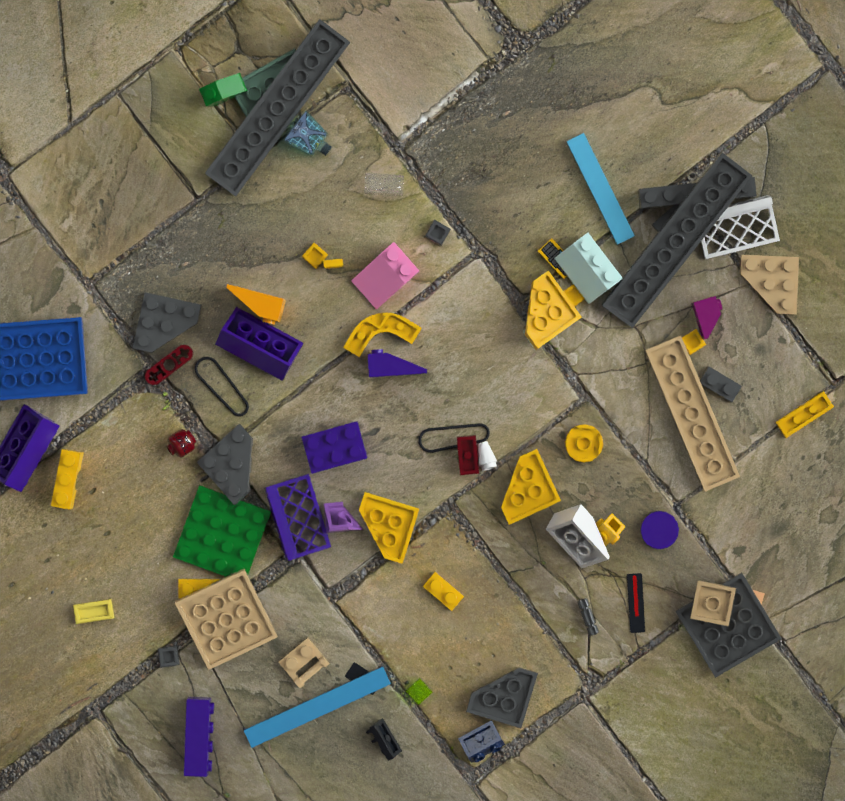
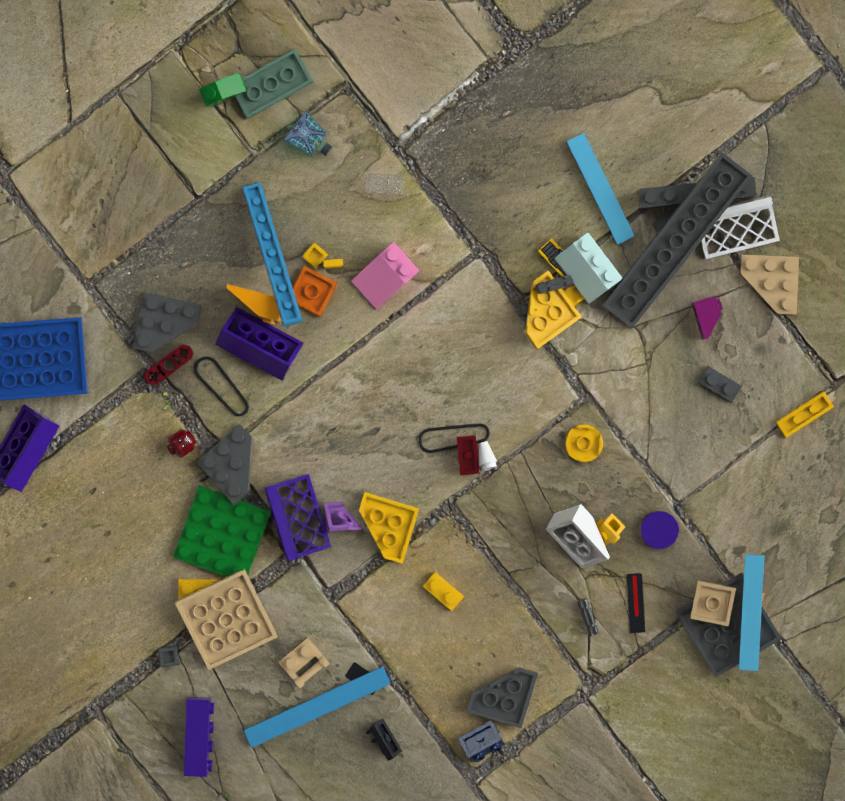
yellow arch [51,449,84,510] -> none
light yellow tile [73,599,115,624] -> none
dark grey plate [205,19,350,196] -> none
dark purple brick [302,421,368,474] -> none
yellow plate [343,313,422,358] -> none
dark purple slope [367,349,427,378] -> none
clear neon green tile [406,678,433,705] -> none
dark grey tile [425,219,451,246] -> none
yellow plate [501,449,561,525] -> none
tan plate [645,335,740,492] -> none
yellow tile [682,329,706,355] -> none
none -> dark azure tile [242,182,302,327]
none -> orange tile [292,266,338,317]
none -> dark grey axle [535,275,573,294]
none -> medium azure tile [739,554,765,671]

